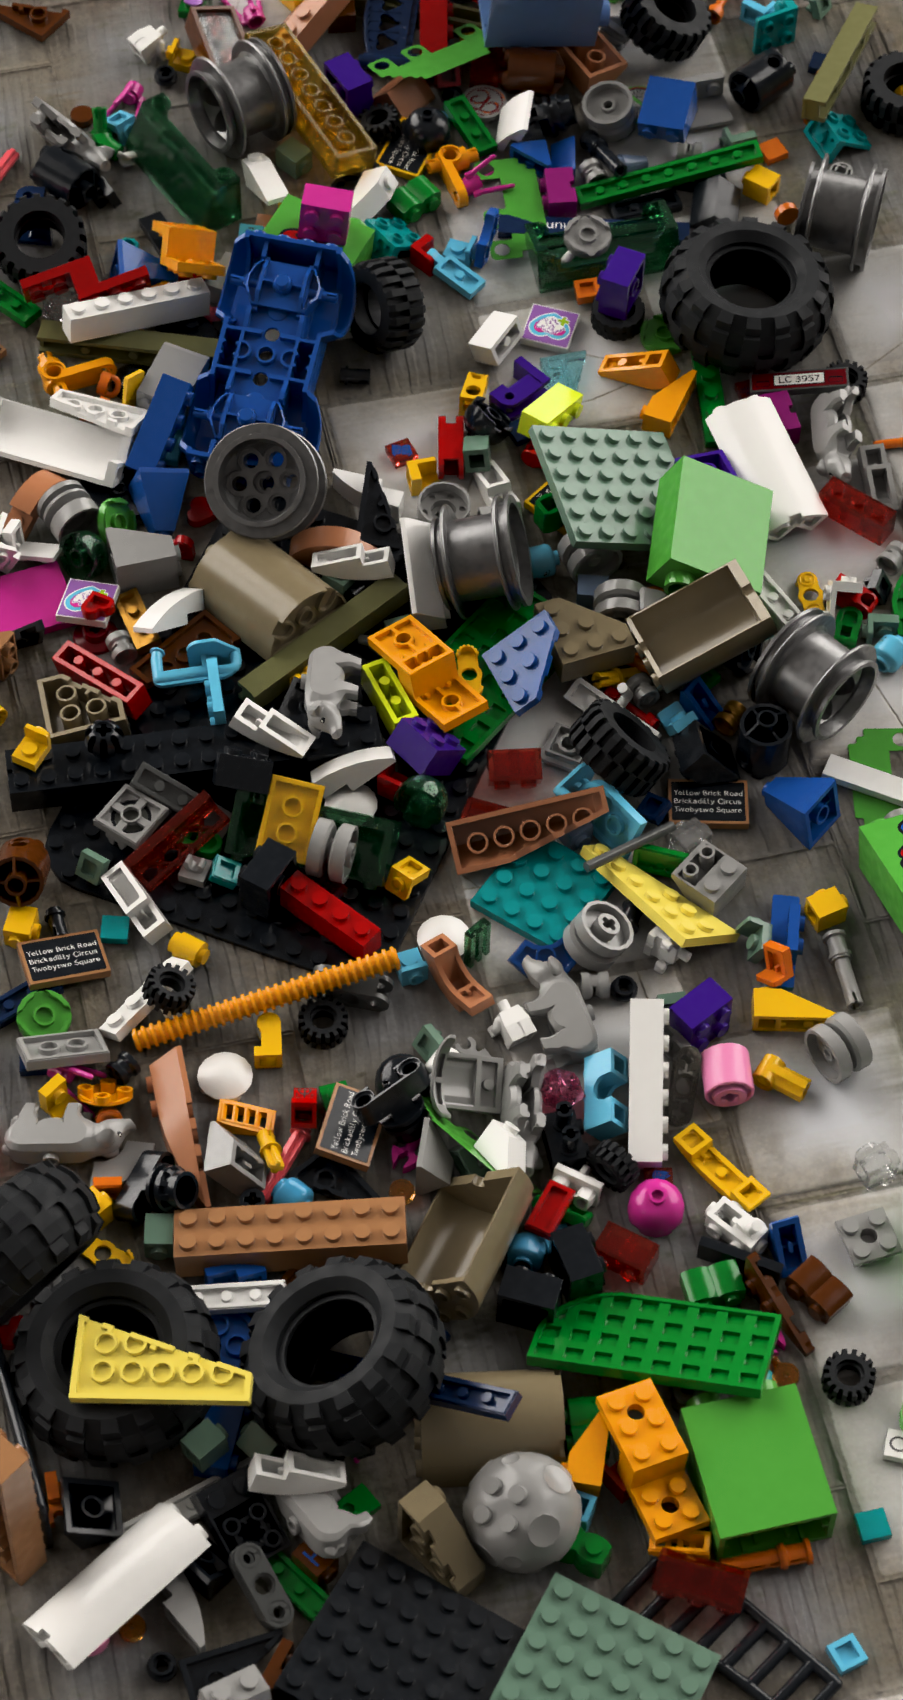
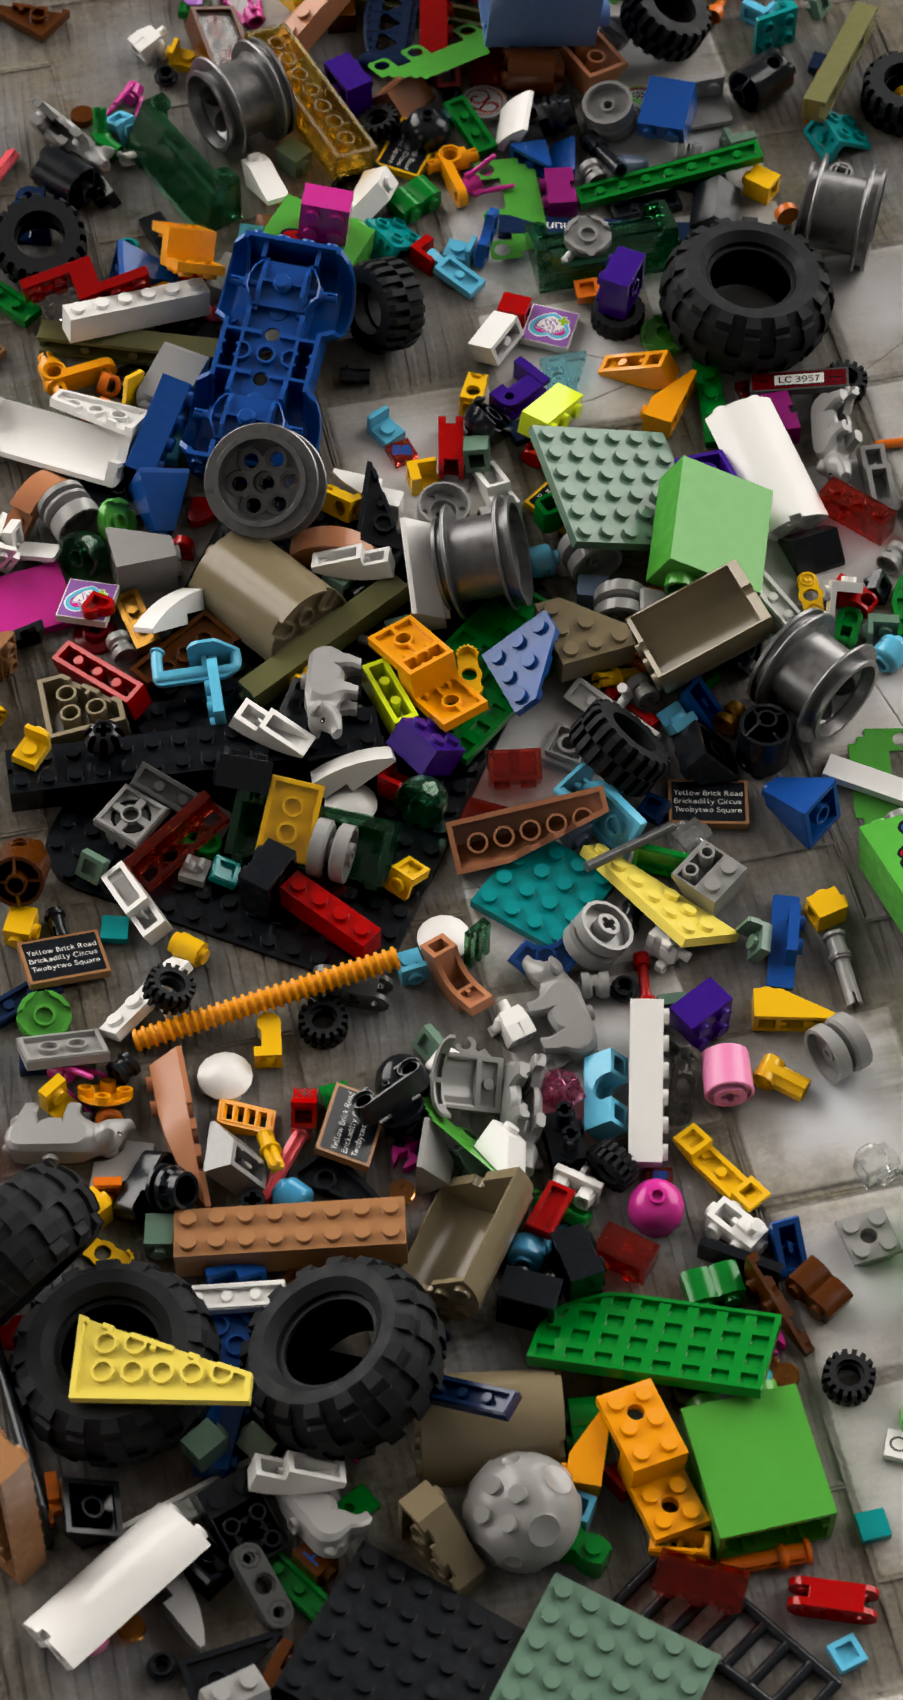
orange bracket [756,940,794,987] -> none
orange tile [759,137,789,166] -> none
none -> yellow leg [321,484,362,523]
none -> medium azure bracket [367,405,405,450]
none -> red panel [497,292,532,330]
none -> red bar [632,951,655,999]
none -> black slope [778,525,845,577]
none -> red piece [786,1576,880,1625]

